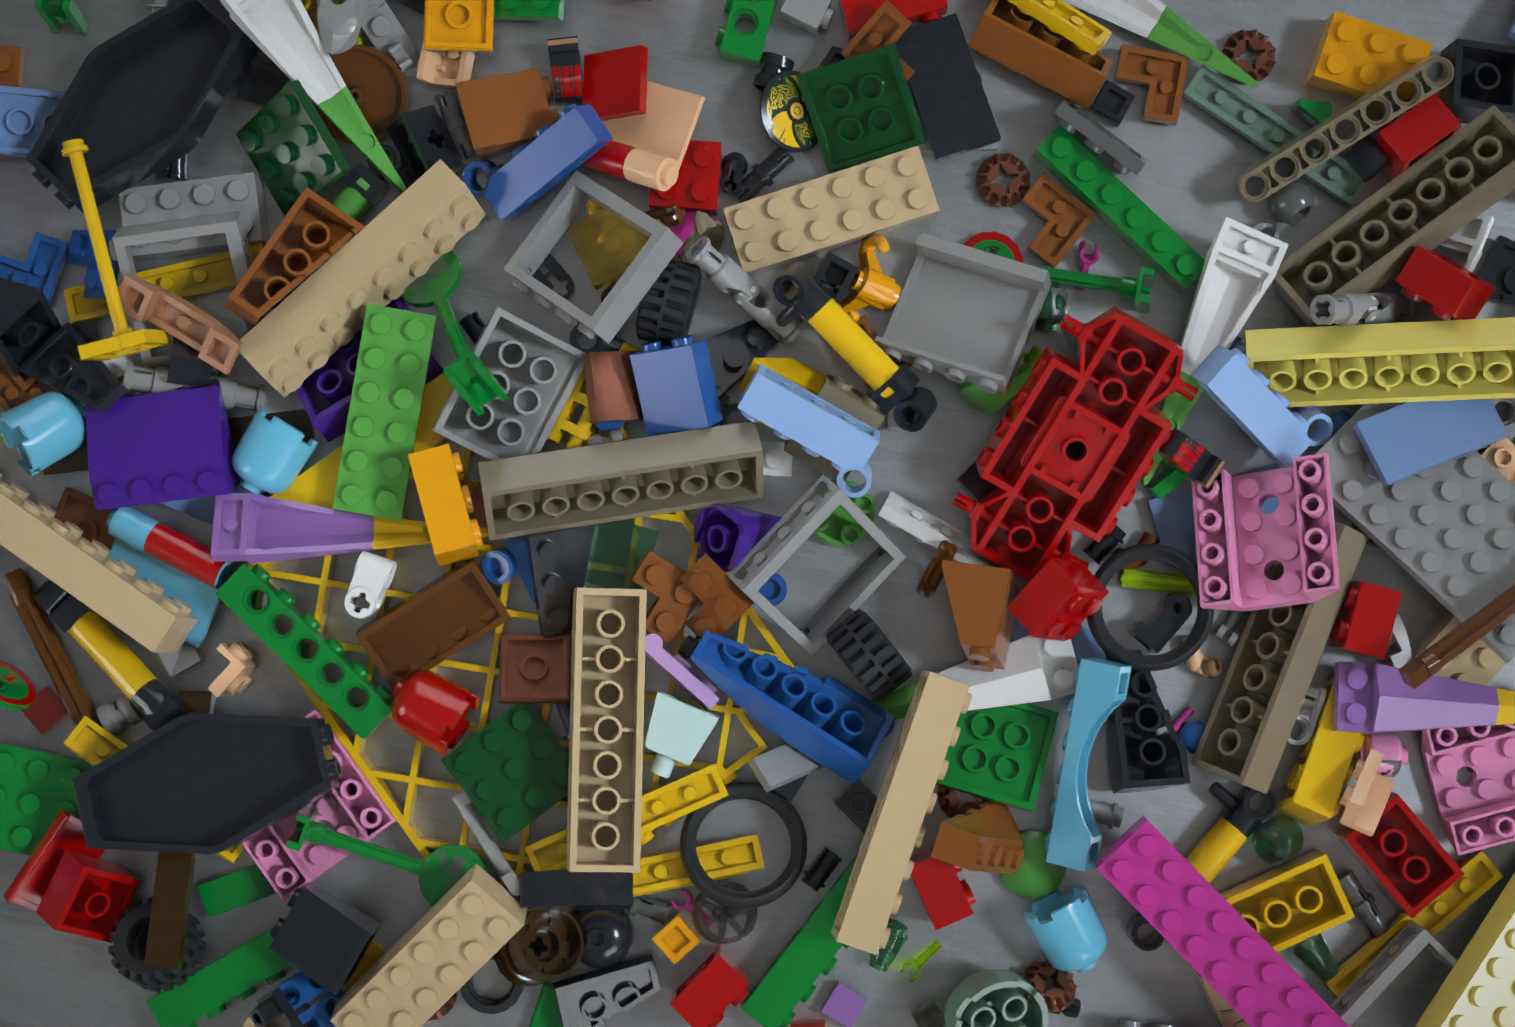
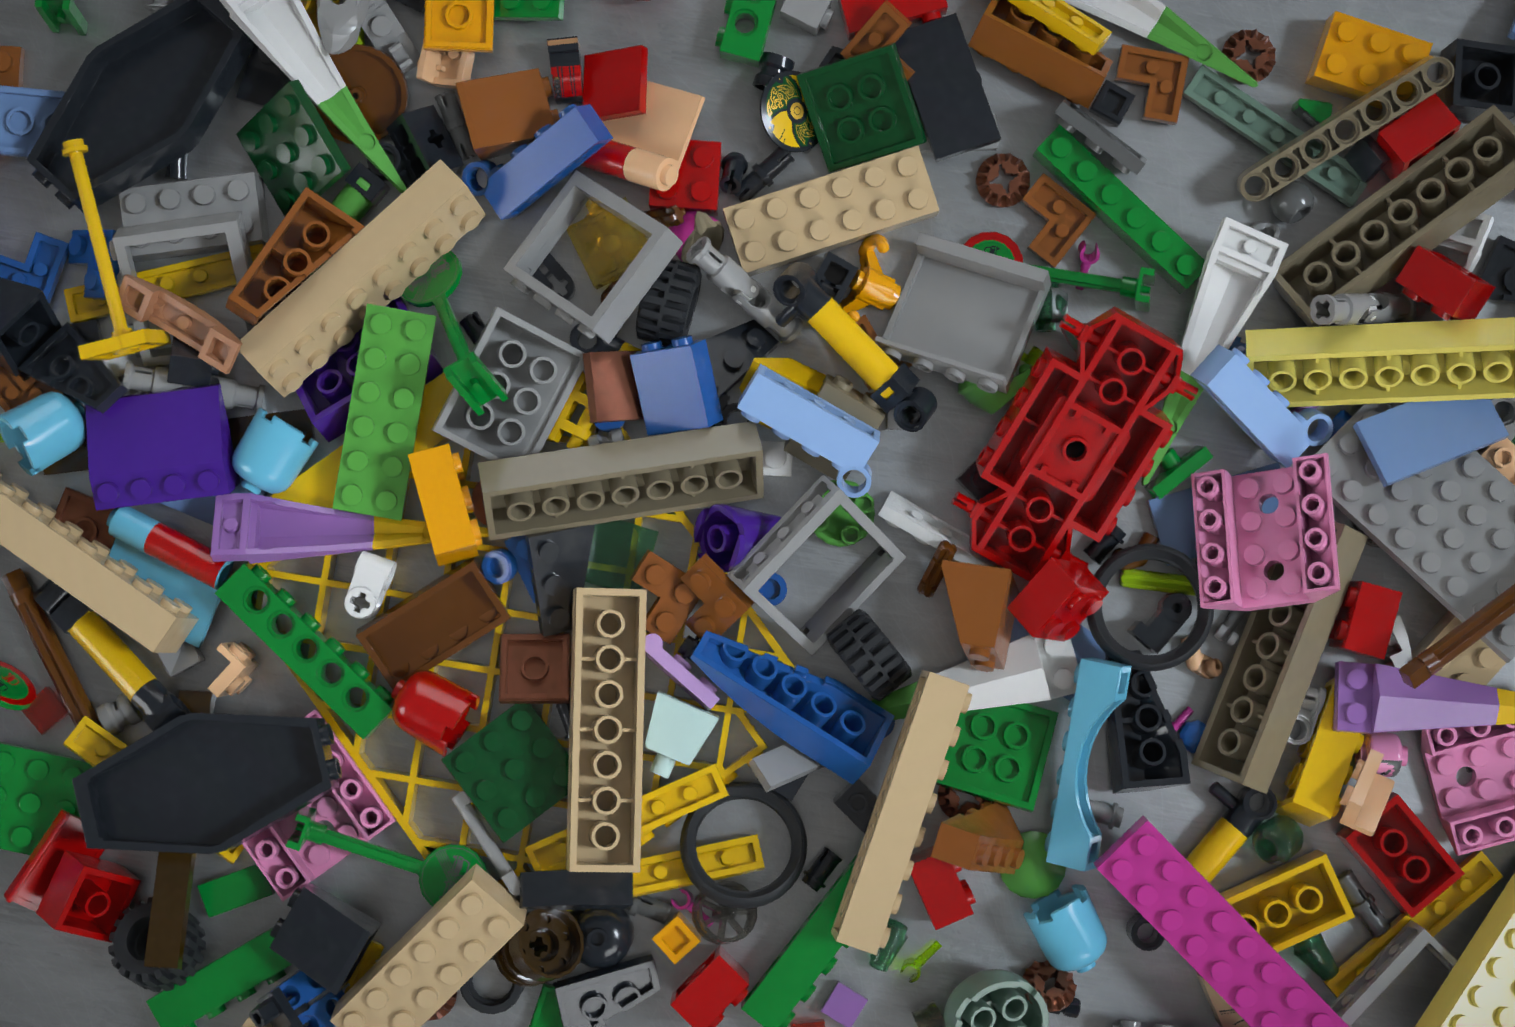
leg [1158,428,1226,489] -> none

